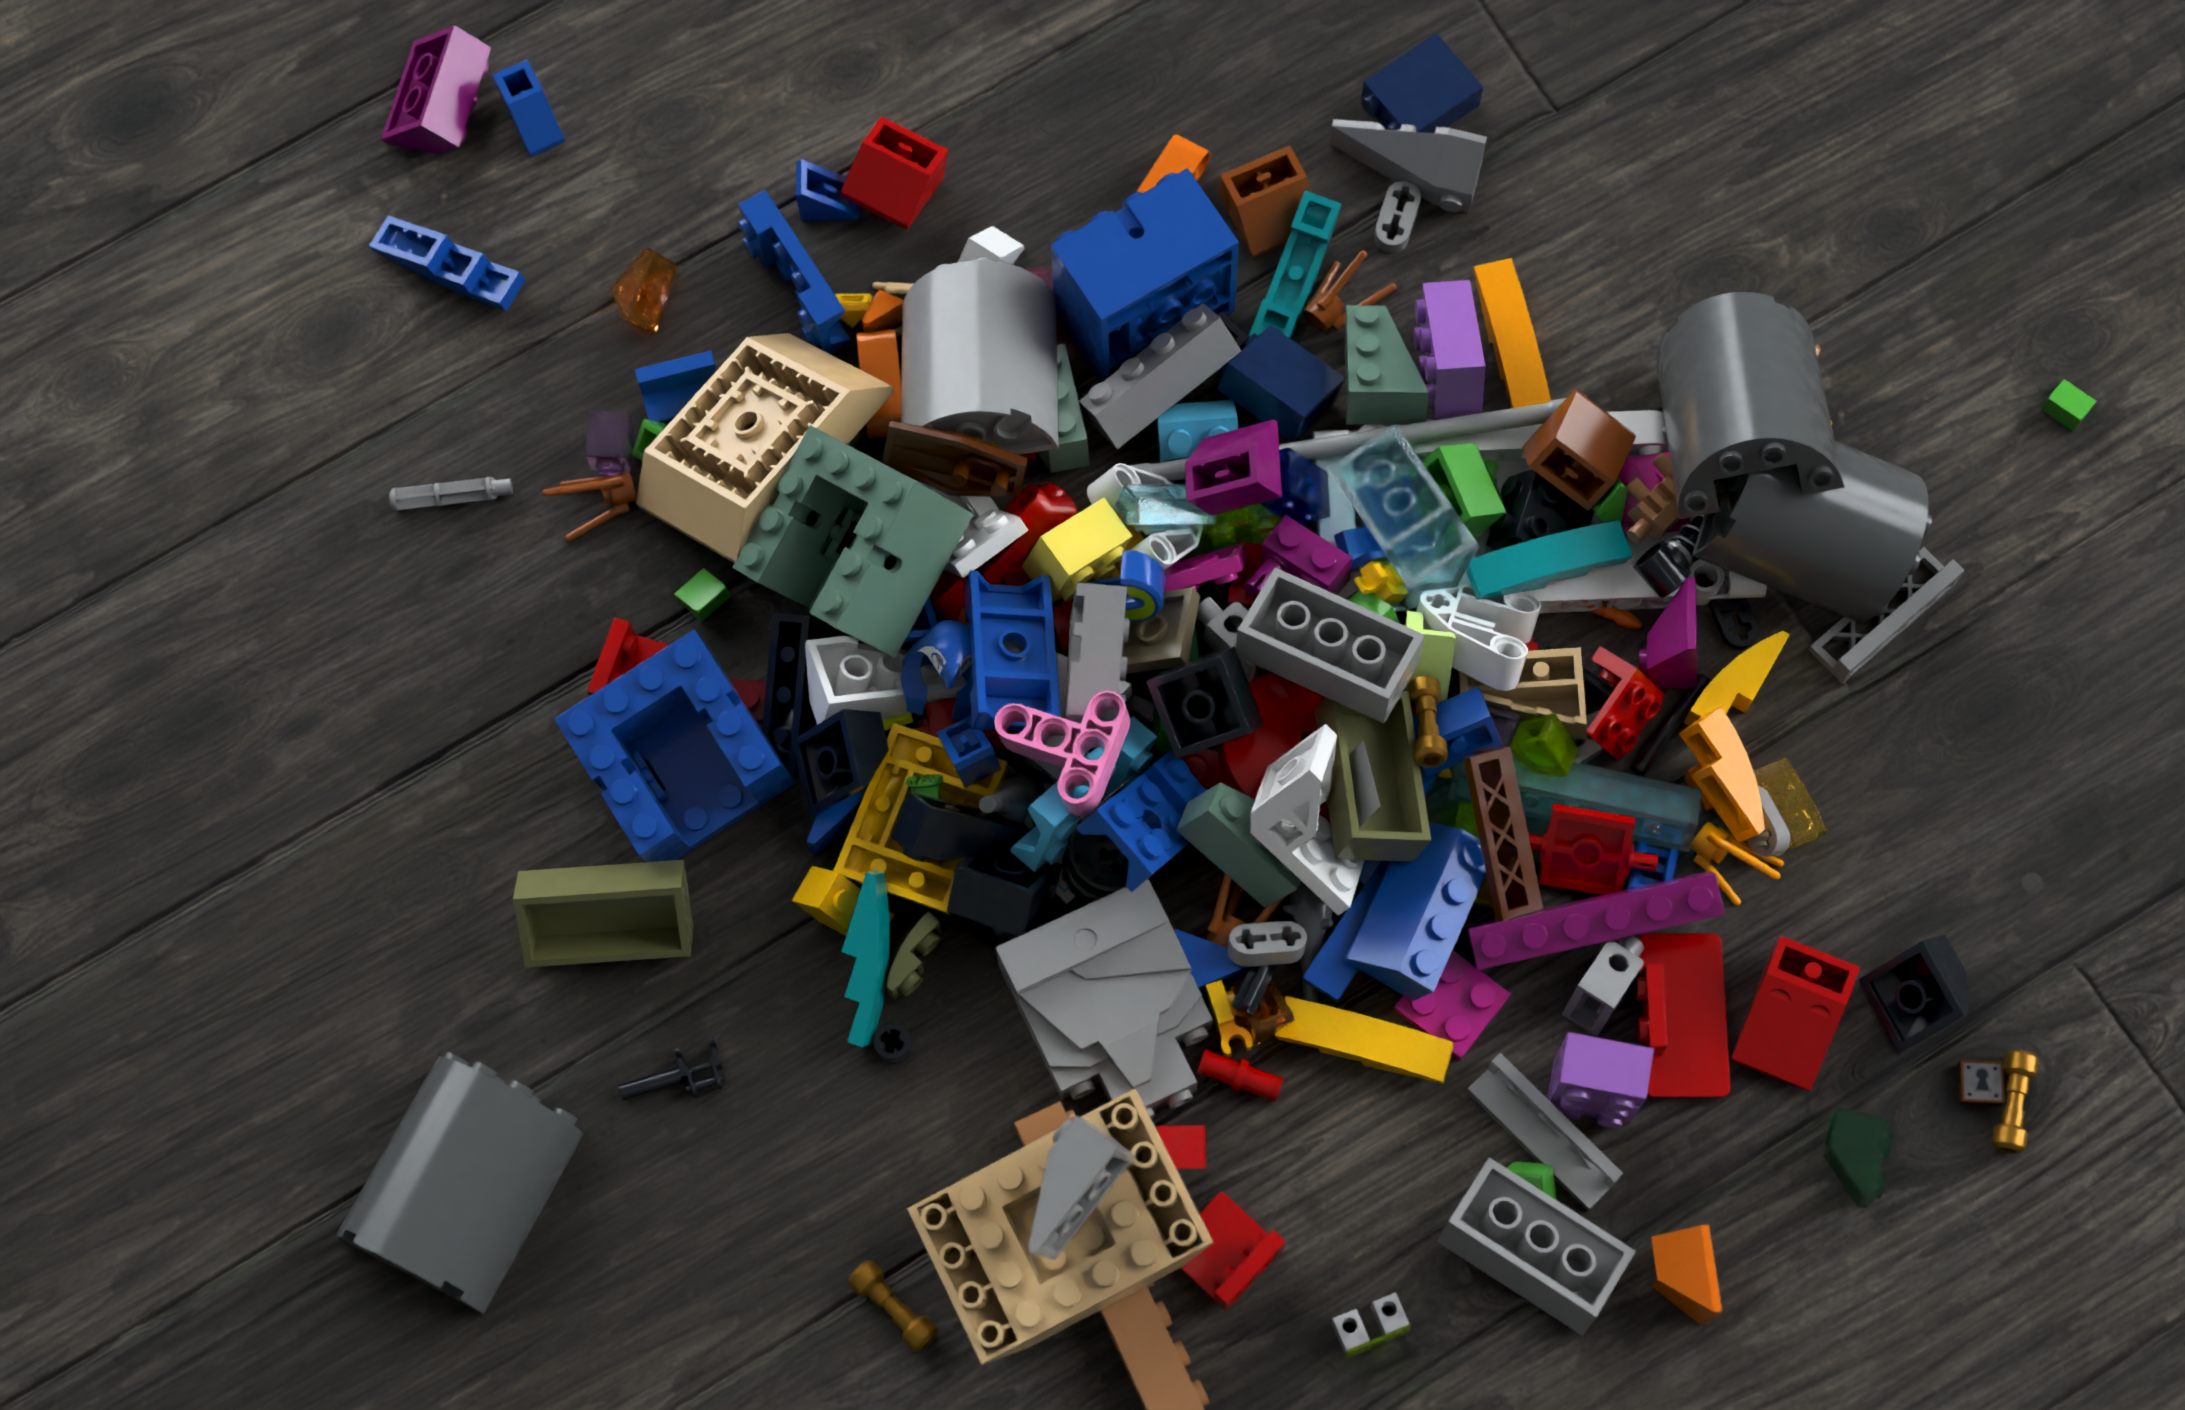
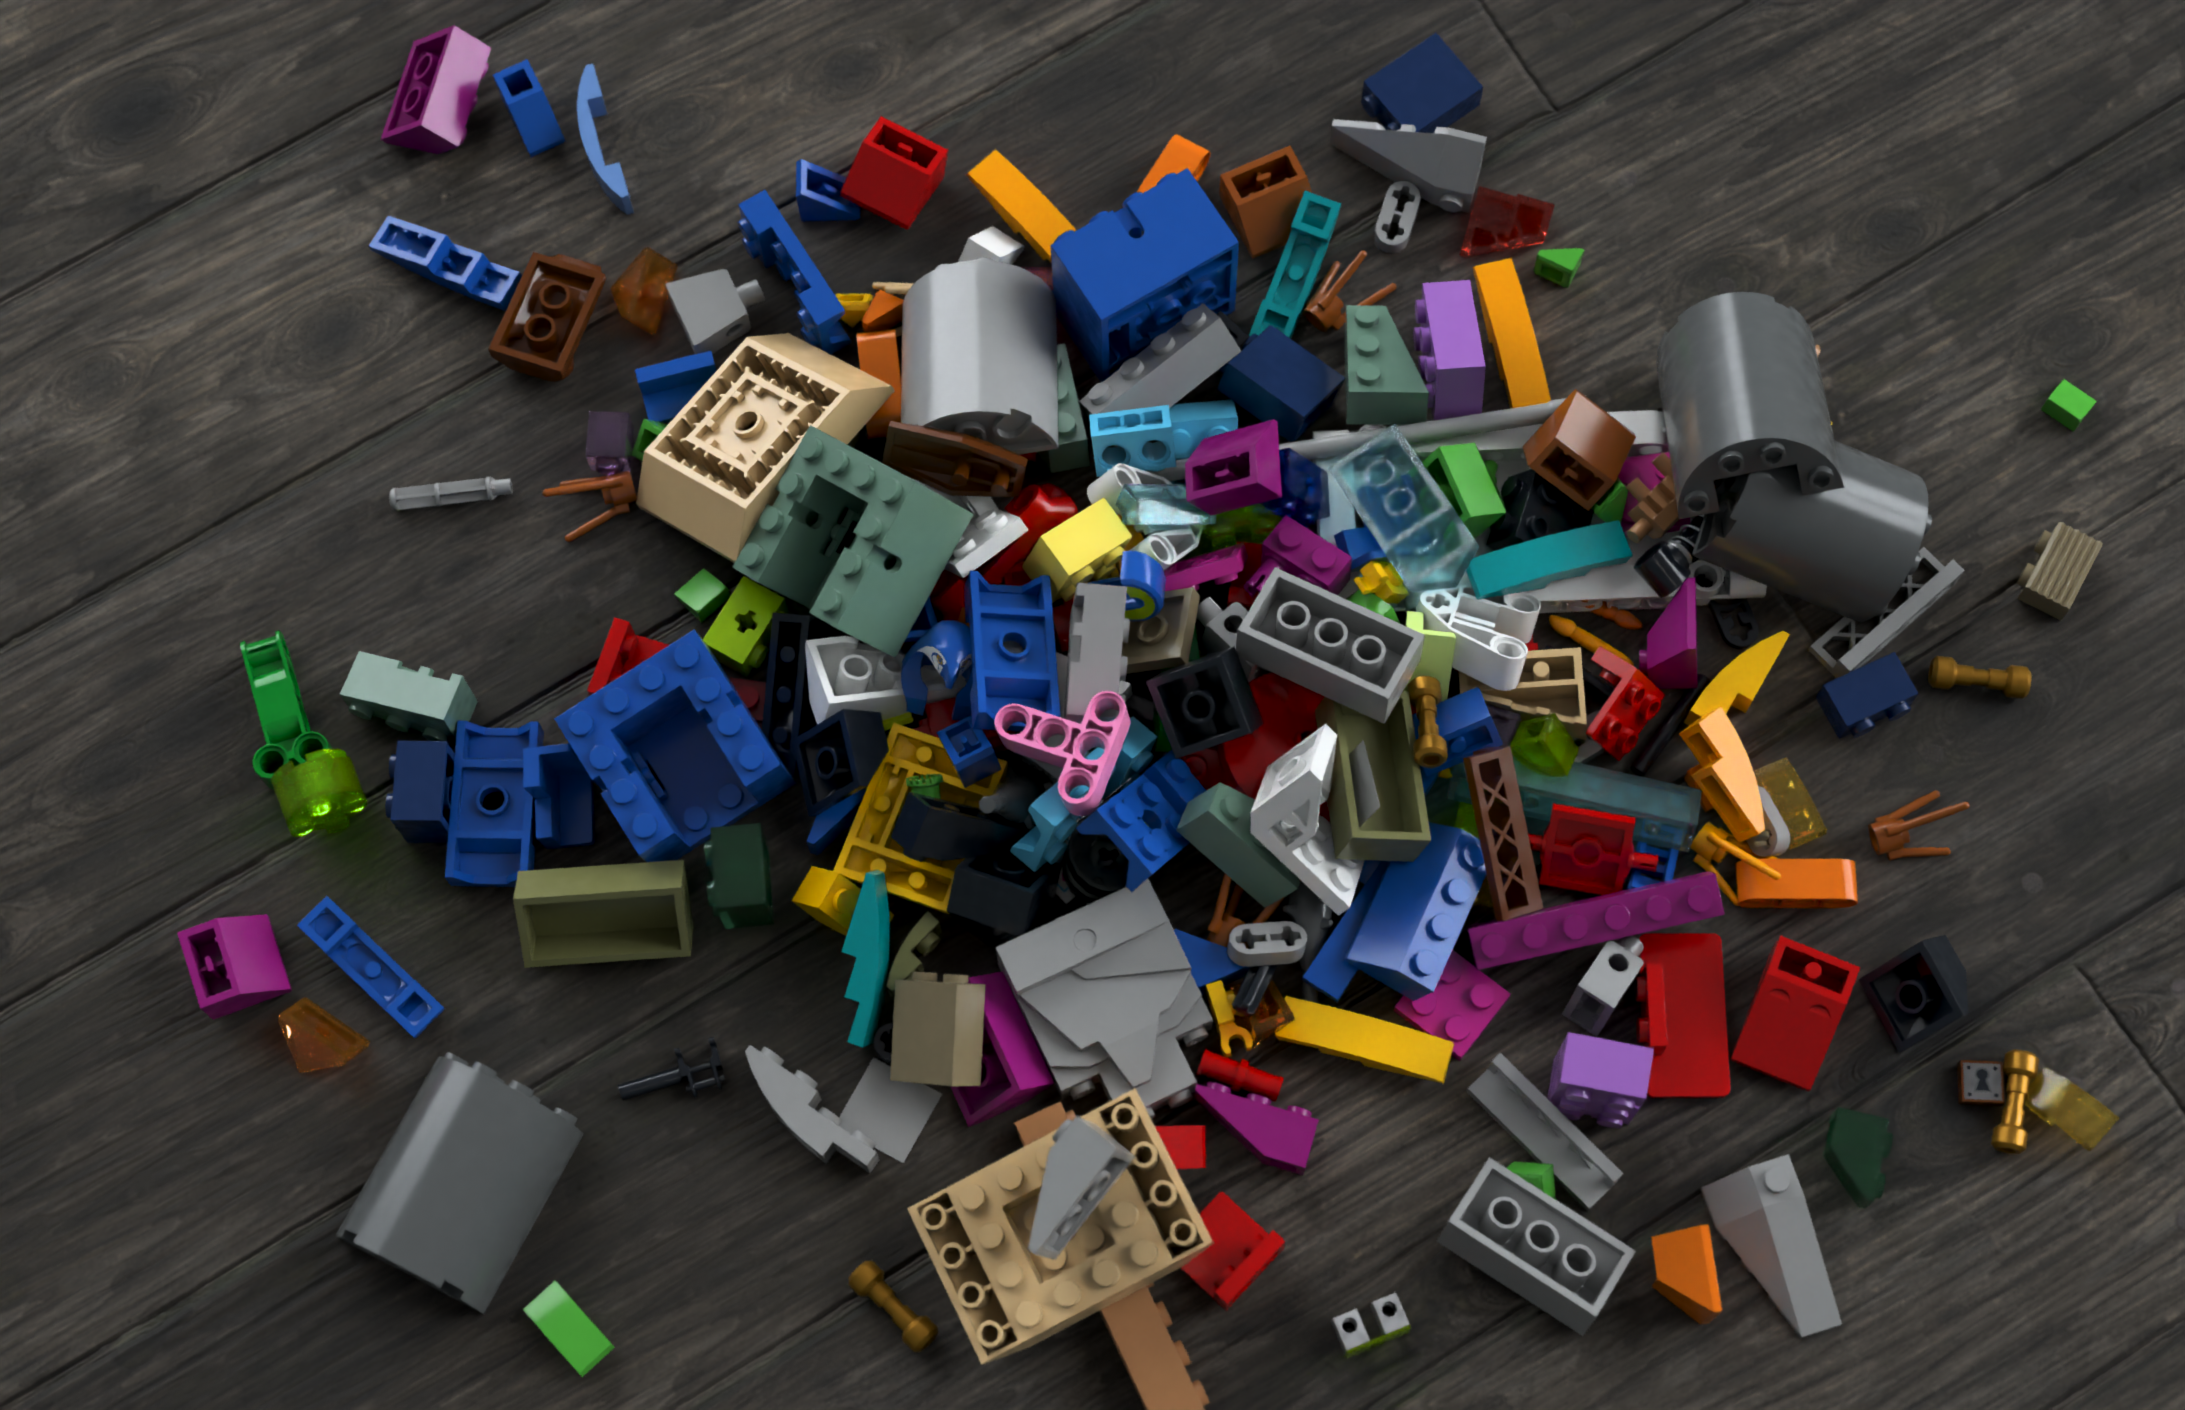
none -> magenta slope [177,914,292,1020]
none -> green piece [240,630,337,791]
none -> clear neon green brick [271,749,368,837]
none -> clear orange slope [278,997,370,1073]
none -> blue slope [297,896,445,1039]
none -> wedge [340,651,478,744]
none -> dark blue brick [385,741,455,843]
none -> blue piece [445,720,544,887]
none -> reddish brown slope [489,252,607,382]
none -> blue panel [523,743,595,849]
none -> bright green slope [523,1280,615,1377]
none -> medium blue slope [577,64,634,215]
none -> light grey torso [665,269,765,354]
none -> lime brick [703,576,789,677]
none -> clear green brick [704,823,774,929]
none -> light grey slope [745,1045,880,1173]
none -> light grey sticker [839,1057,942,1163]
none -> dark tan brick [890,972,985,1086]
none -> magenta slope [950,971,1054,1127]
none -> light orange slope [966,150,1076,264]
none -> medium azure brick [1089,405,1176,477]
none -> magenta slope [1194,1082,1319,1175]
none -> clear red slope [1459,186,1555,257]
none -> bright green slope [1533,248,1584,288]
none -> light orange piece [1549,615,1635,667]
none -> light grey wedge [1700,1154,1842,1338]
none -> orange beam [1735,859,1858,908]
none -> dark blue brick [1815,652,1919,739]
none -> dark orange plant [1868,790,1970,861]
none -> pearl gold piece [1928,656,2032,699]
none -> dark tan brick [2016,522,2103,621]
none -> clear yellow slope [2024,1067,2119,1152]

